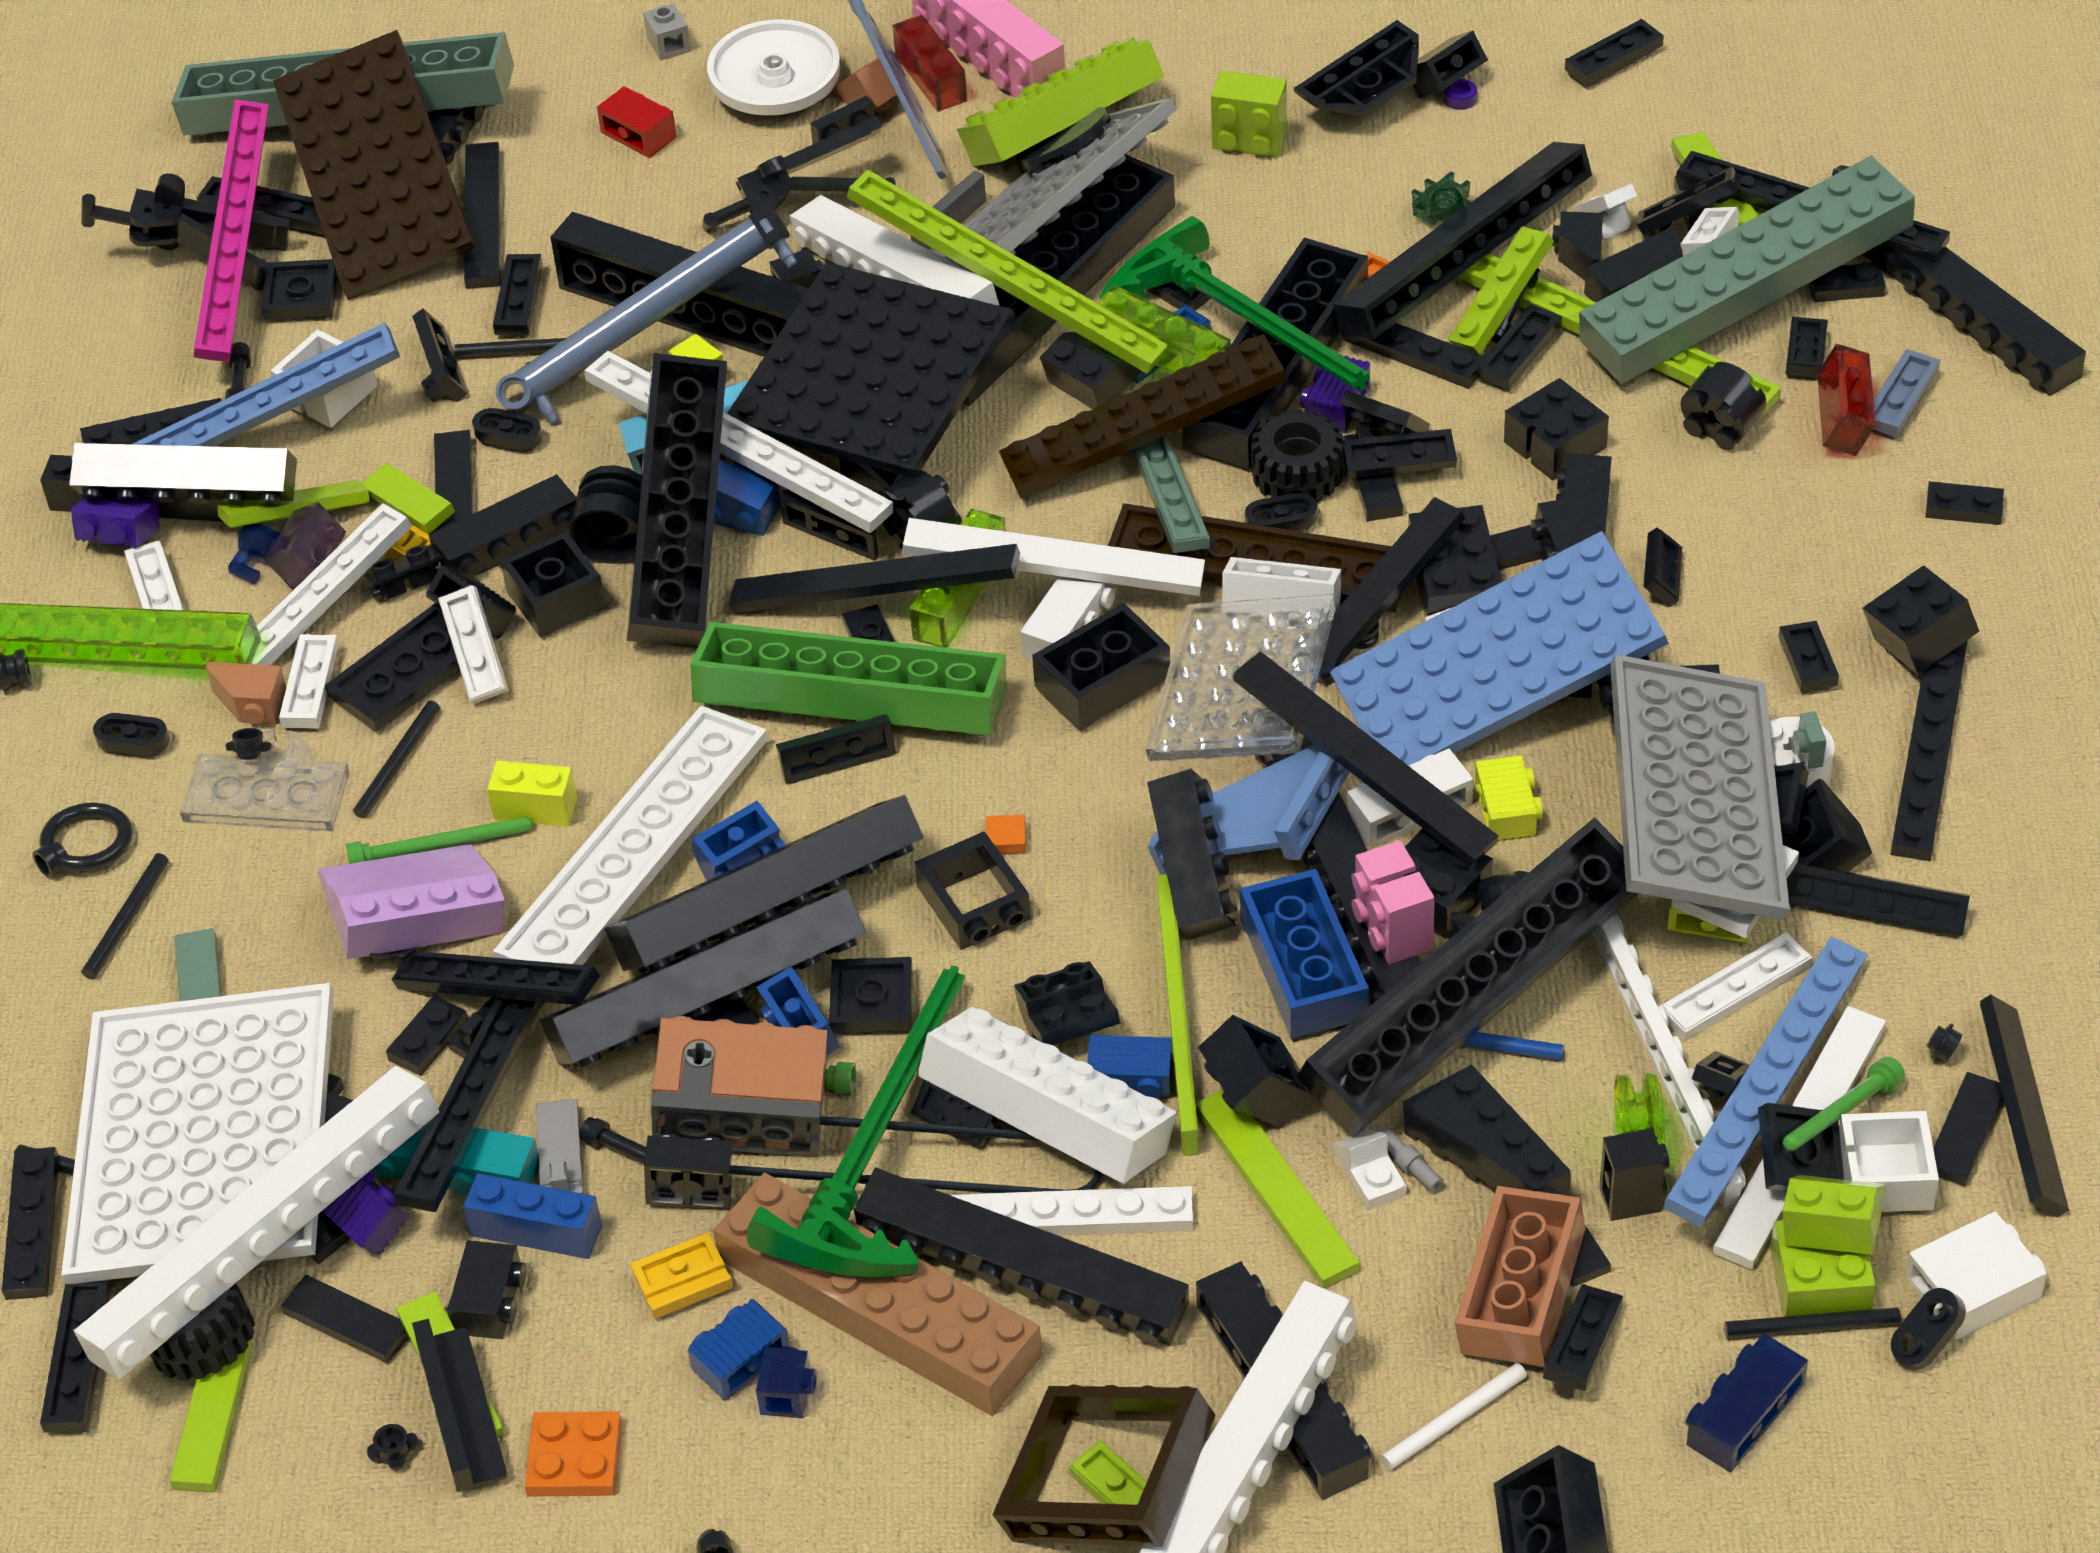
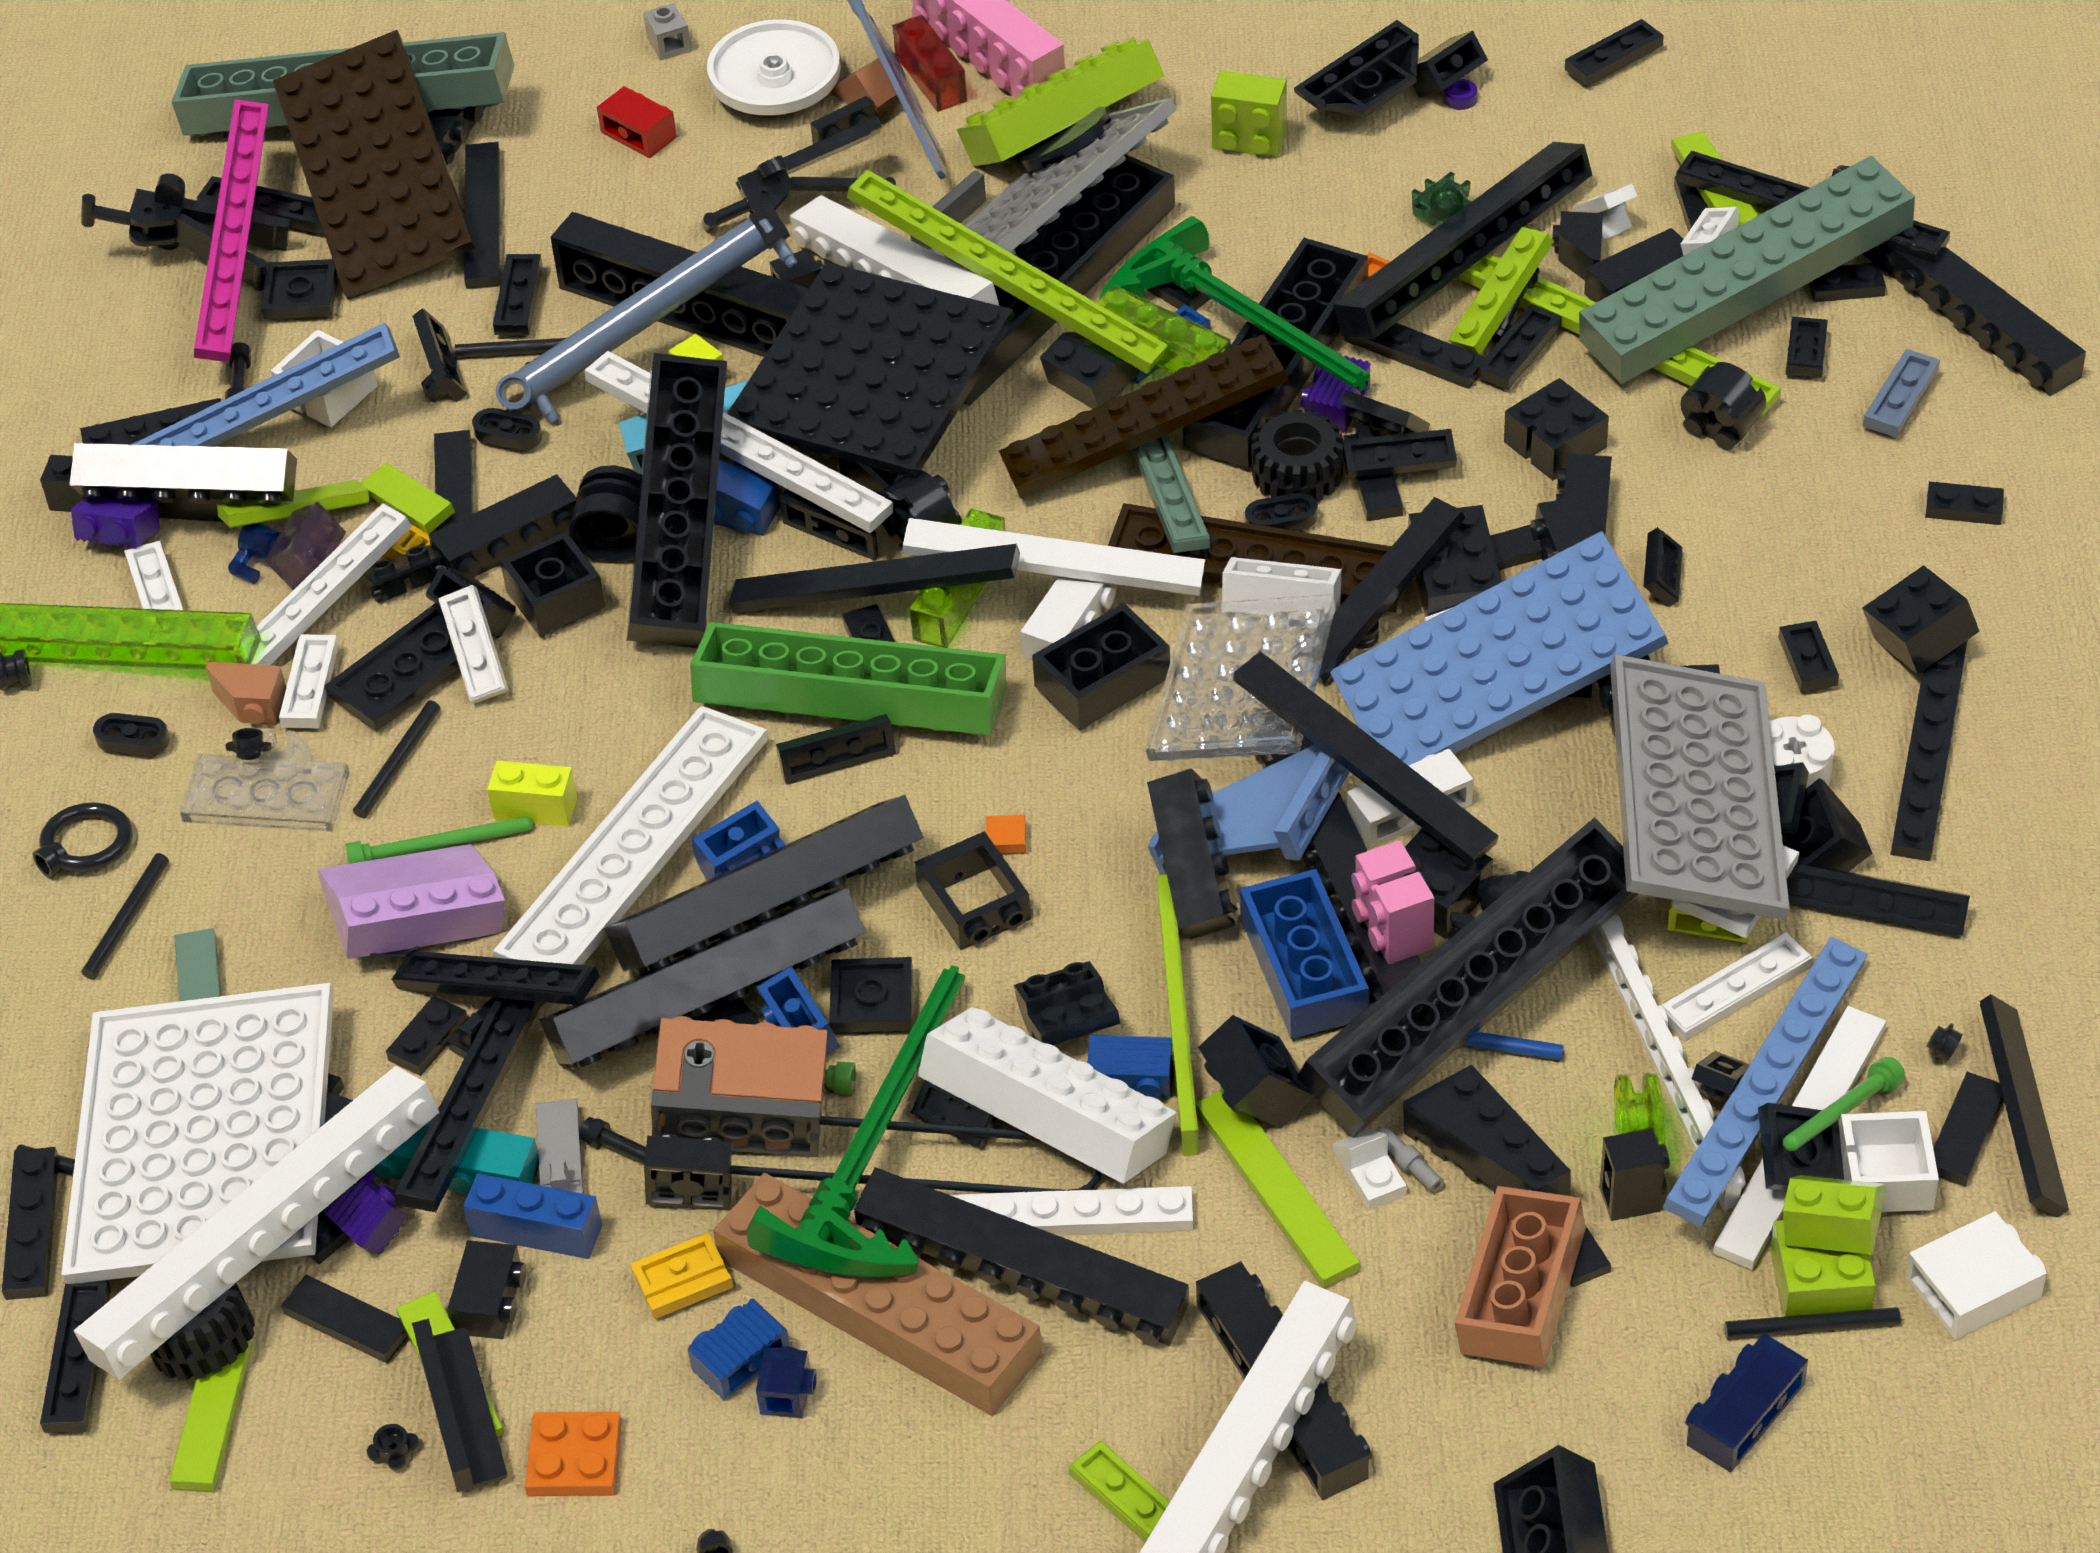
dark brown window [992,1384,1216,1547] -> none
white bar [1381,1363,1527,1470] -> none
neon yellow brick [1474,755,1543,841] -> none
black hinge [1543,1284,1623,1399] -> none
black plate [1637,167,1739,236] -> none
sand green plate [1793,711,1826,769] -> none
clear red brick [1817,343,1876,456] -> none
black plate [1891,1288,1966,1369] -> none

